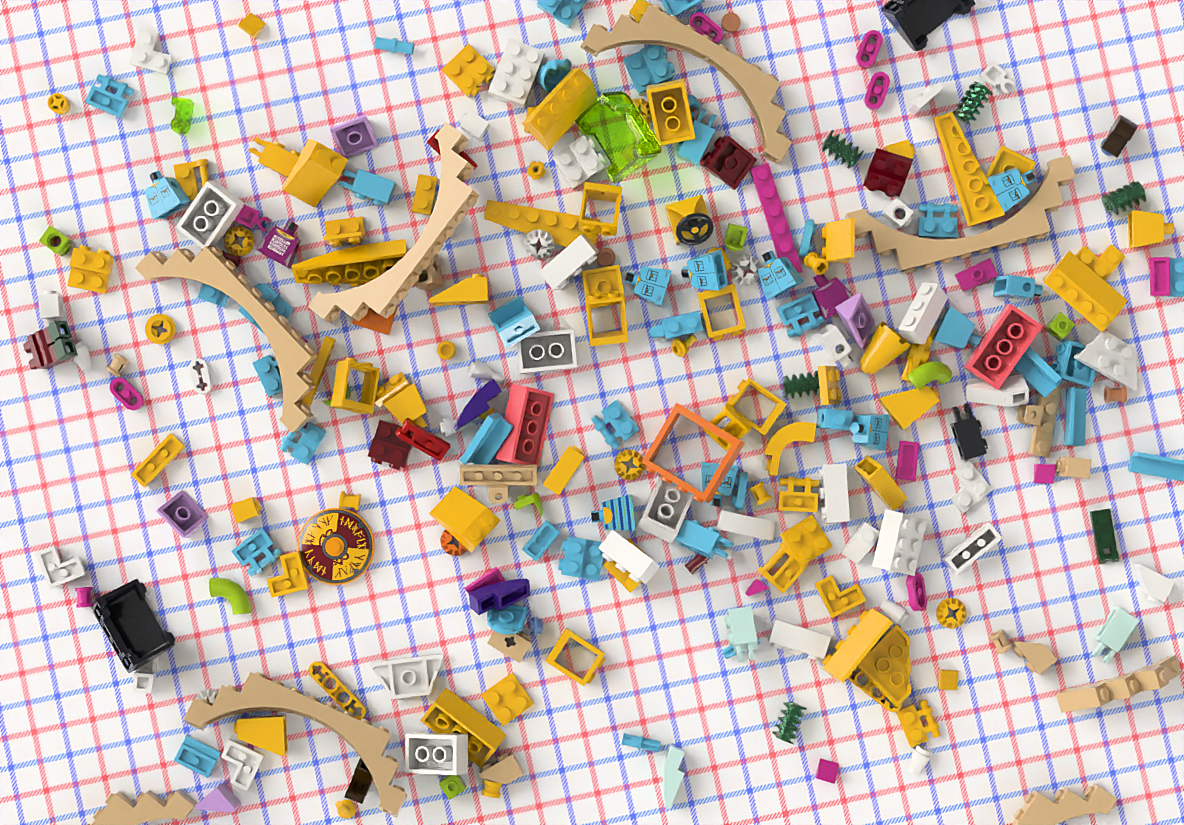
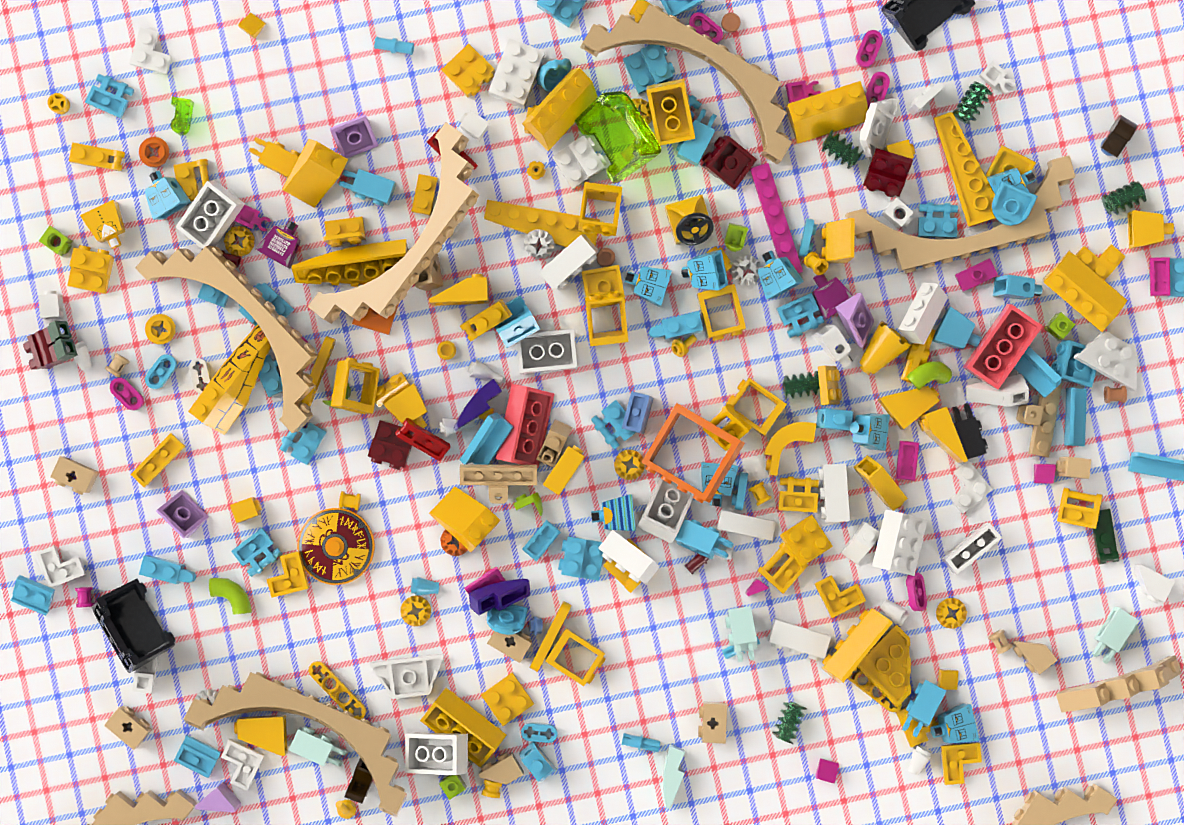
none -> medium azure plate [10,575,55,616]
none -> tan brick [50,456,99,495]
none -> yellow plate [69,142,125,171]
none -> yellow torso [80,200,125,249]
none -> tan brick [104,706,152,750]
none -> orange gear [139,137,170,167]
none -> medium azure hinge [139,555,196,584]
none -> medium azure plate [145,354,177,389]
none -> yellow wedge [188,324,271,435]
none -> light aqua hinge [289,726,348,766]
none -> yellow gear [400,596,431,626]
none -> medium azure cone [411,577,439,596]
none -> yellow plate [460,299,513,342]
none -> medium azure torso [519,742,557,782]
none -> medium azure beam [521,723,558,743]
none -> yellow beam [529,601,572,672]
none -> tan slope [536,419,573,468]
none -> medium blue panel [622,391,654,434]
none -> tan brick [698,702,727,744]
none -> dark pink plate [785,80,821,103]
none -> yellow slope [785,81,868,144]
none -> white wing [859,98,899,165]
none -> medium azure hinge [901,680,946,737]
none -> yellow slope [918,407,968,463]
none -> medium azure torso [930,703,980,743]
none -> yellow plate [940,742,982,785]
none -> medium azure tile [992,181,1038,226]
none -> yellow plate [1057,487,1103,529]

